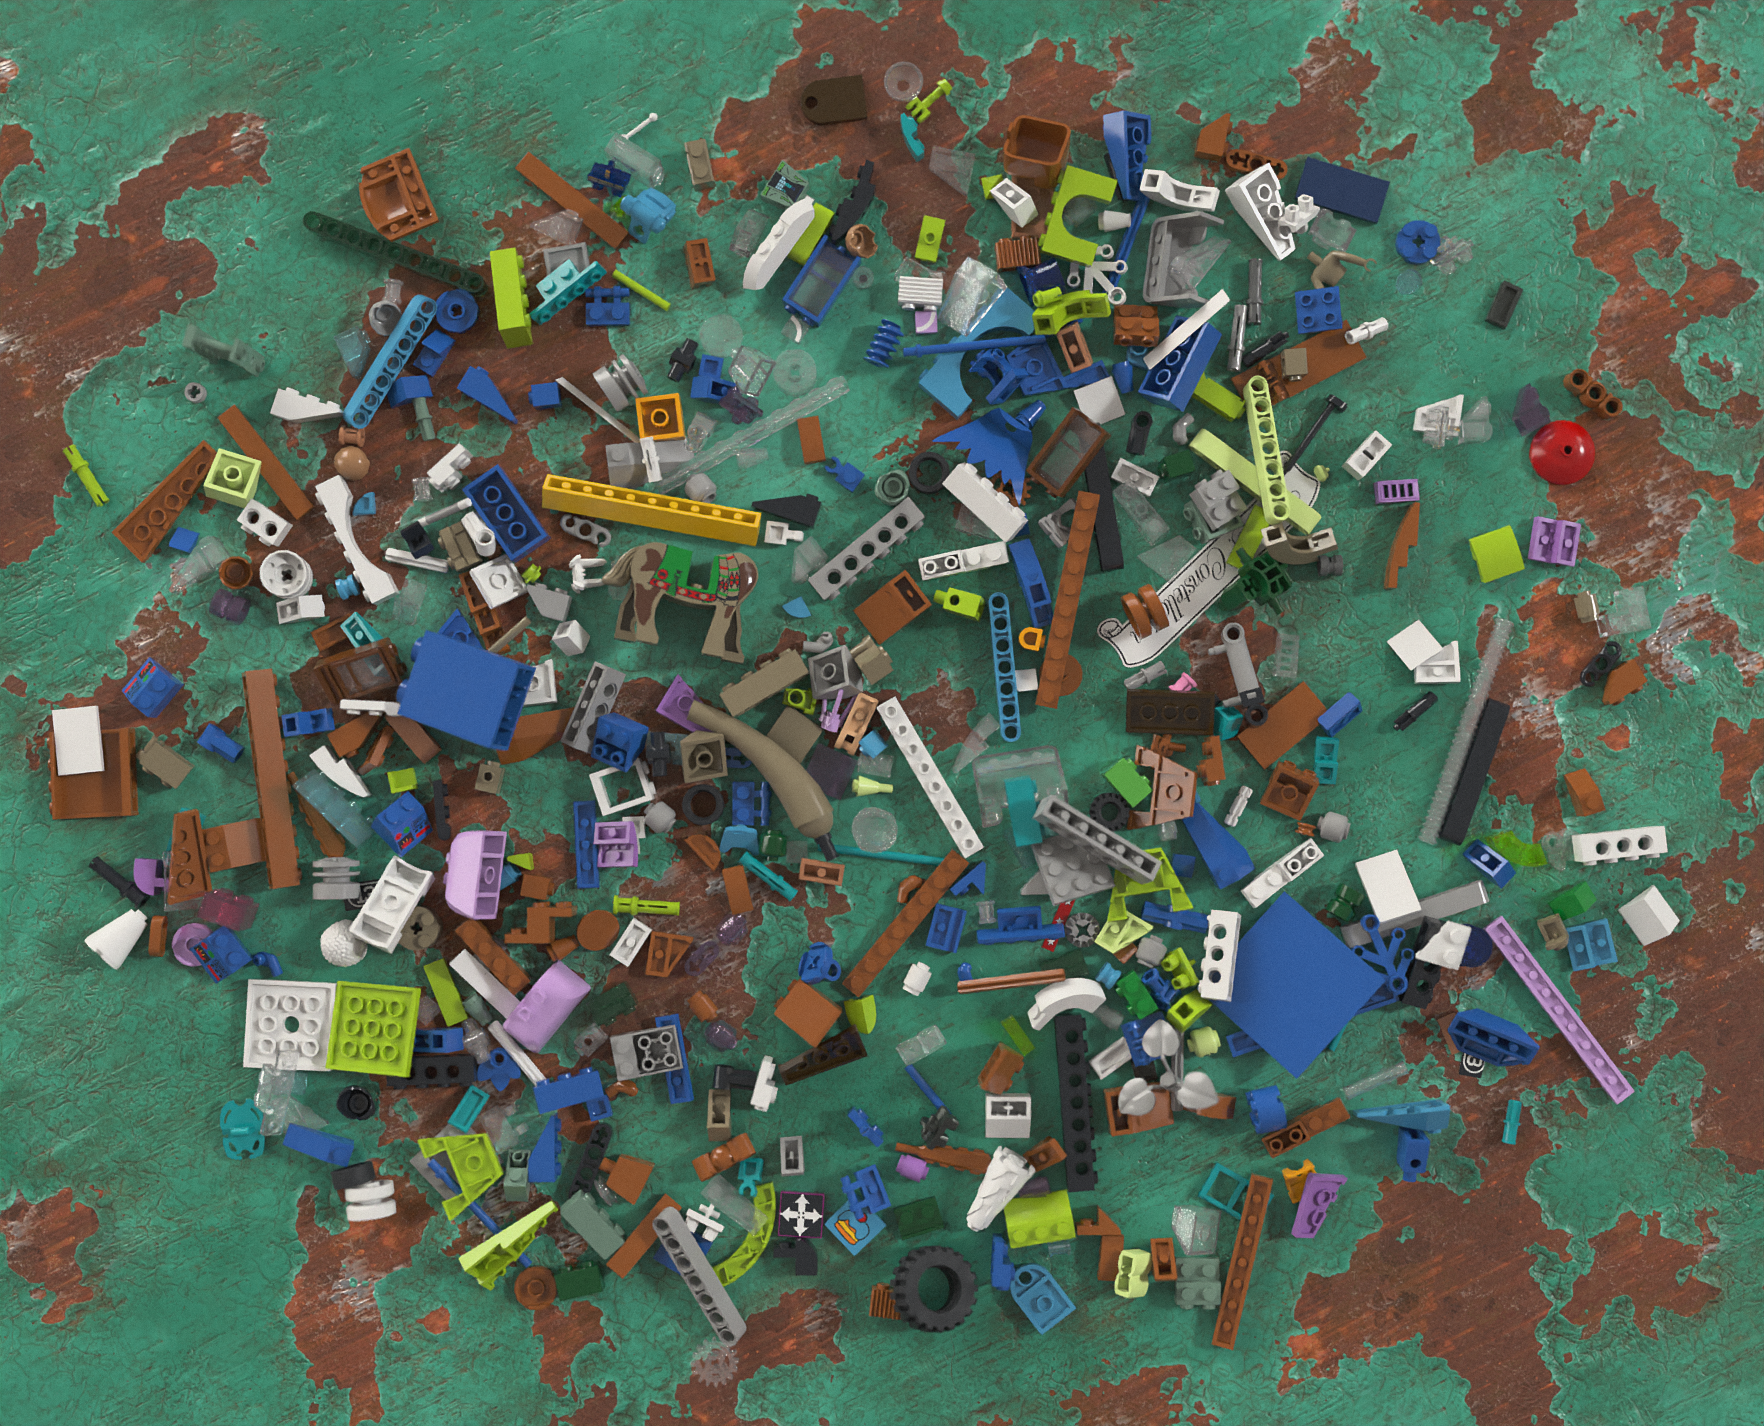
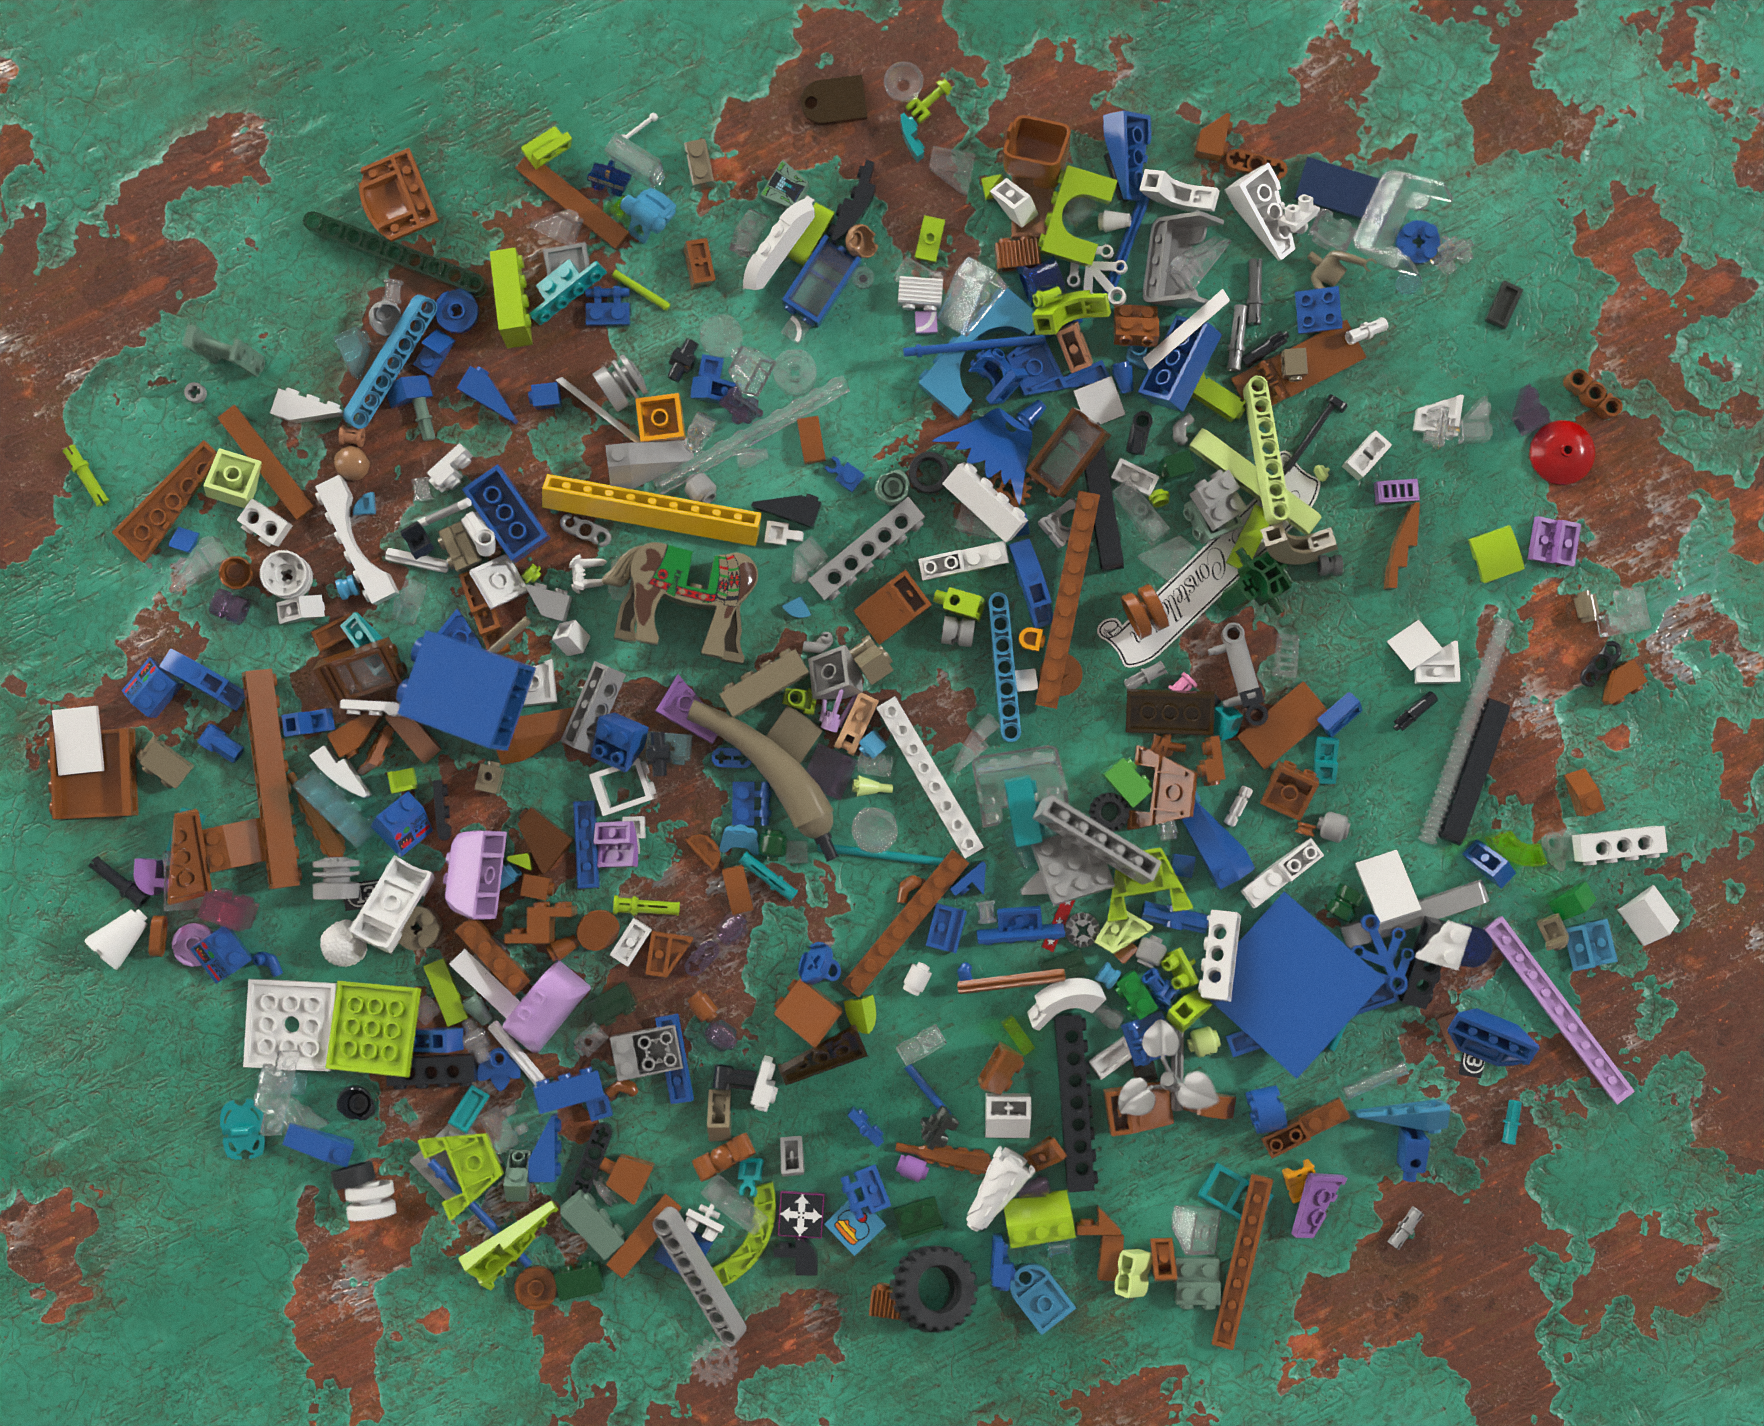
white pin [639,436,662,482] -> none
light grey head [644,801,677,834] -> none
dark tan slope [680,730,728,783] -> none
black tyre [682,784,724,826] -> none
nougat slope [799,858,845,886] -> none
blue piece [863,319,904,368] -> none
none -> blue slope [159,649,245,712]
none -> reddish brown slope [517,807,575,874]
none -> lime panel [521,126,572,169]
none -> light grey wheel [941,616,975,647]
none -> lime plate [1148,489,1170,508]
none -> clear windscreen [1353,170,1453,276]
none -> light grey pin [1387,1206,1424,1250]

